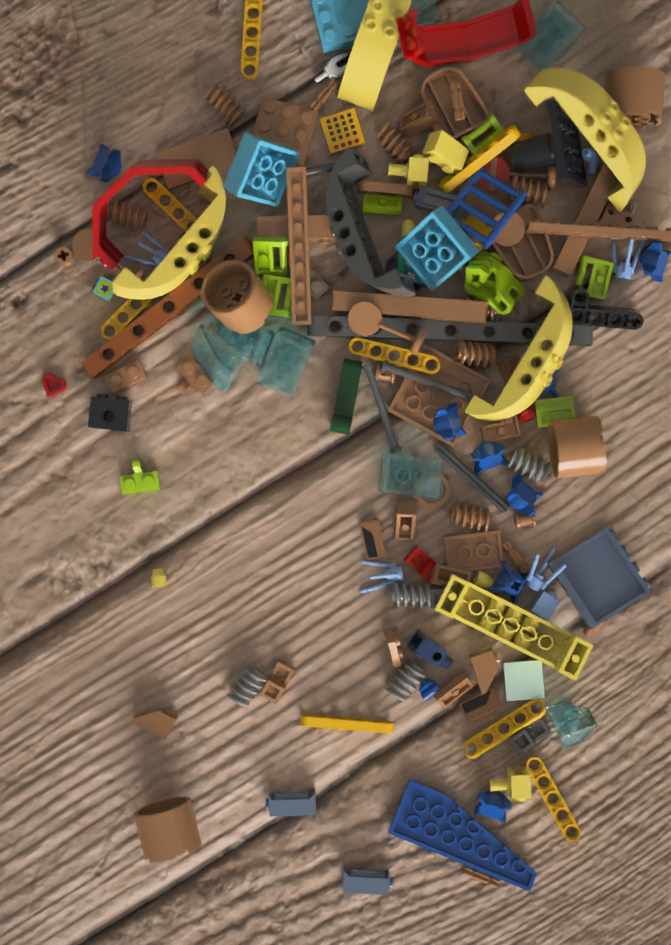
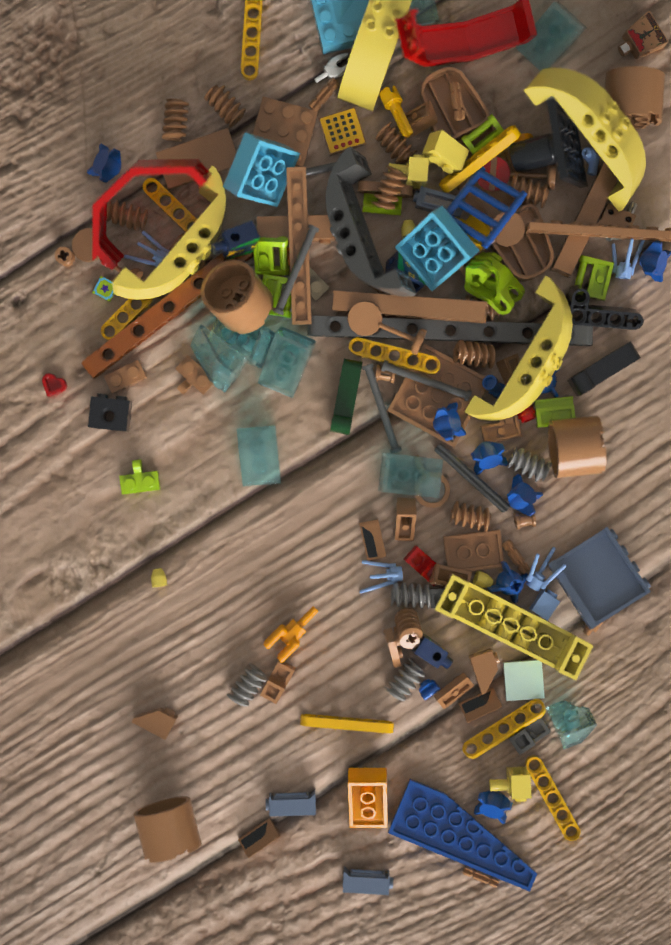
none -> medium nougat piece [162,98,189,142]
none -> dark blue torso [211,221,260,260]
none -> clear light blue slope [237,426,281,486]
none -> medium nougat slope [238,818,280,858]
none -> light orange plant [263,606,318,663]
none -> dark grey bar [272,224,319,315]
none -> light orange slope [348,768,388,828]
none -> medium nougat piece [372,165,408,209]
none -> yellow piece [379,85,413,138]
none -> medium nougat piece [394,608,423,649]
none -> blue leg [482,375,506,399]
none -> black beam [567,341,641,396]
none -> medium nougat torso [618,11,669,59]

